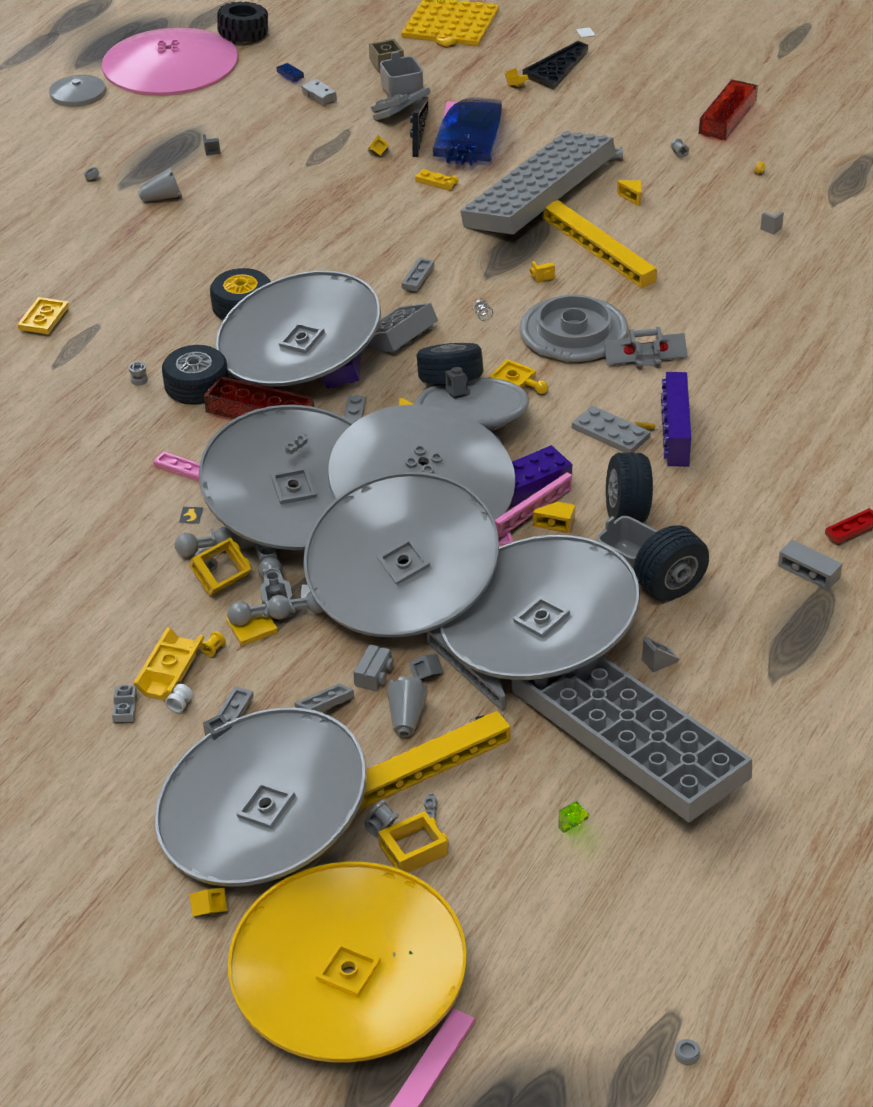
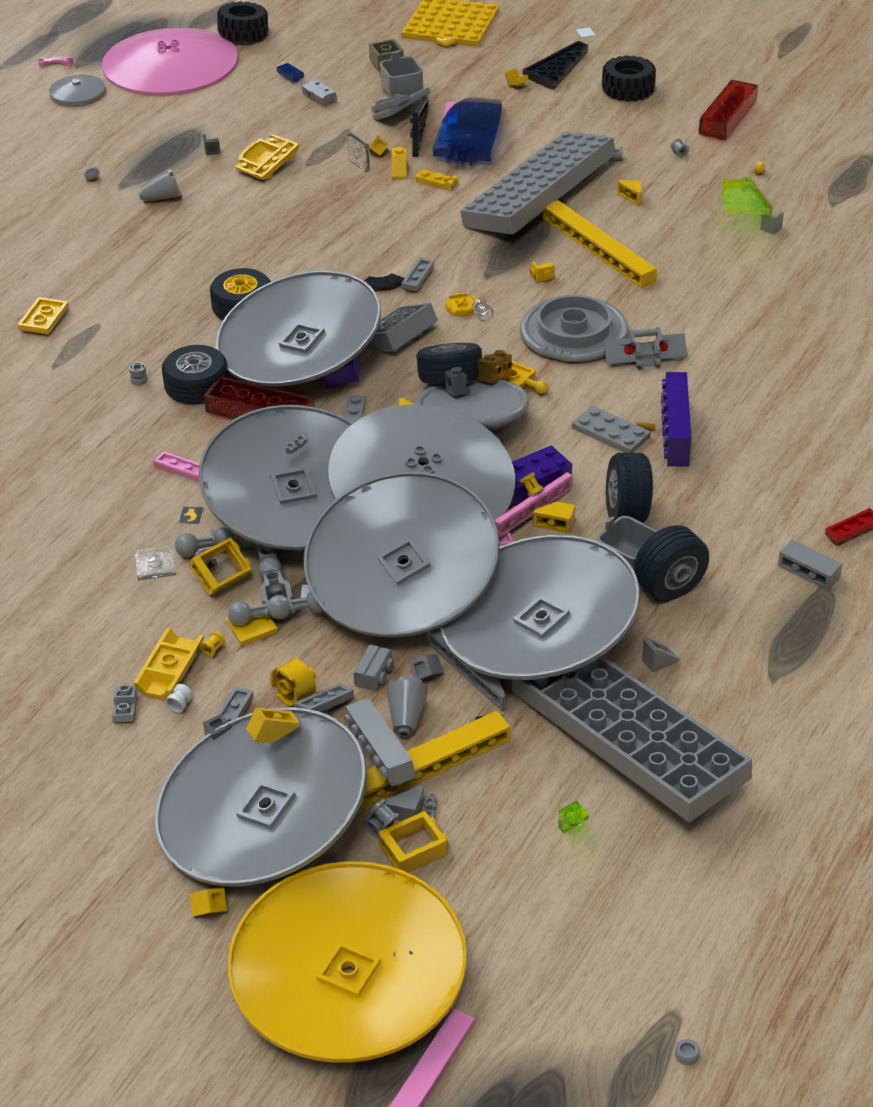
none -> bright pink piece [38,57,73,67]
none -> clear plate [134,545,176,581]
none -> yellow slope [235,134,300,180]
none -> yellow slope [246,708,300,743]
none -> yellow brick [270,657,316,706]
none -> light grey brick [344,698,416,787]
none -> clear plate [347,133,370,172]
none -> black tile [364,273,405,291]
none -> light grey slope [386,784,424,821]
none -> yellow slope [391,147,407,179]
none -> yellow tile [445,293,478,316]
none -> pearl gold brick [477,350,512,383]
none -> yellow bush [519,472,543,496]
none -> black tyre [602,55,656,101]
none -> clear neon green windscreen [722,177,772,215]

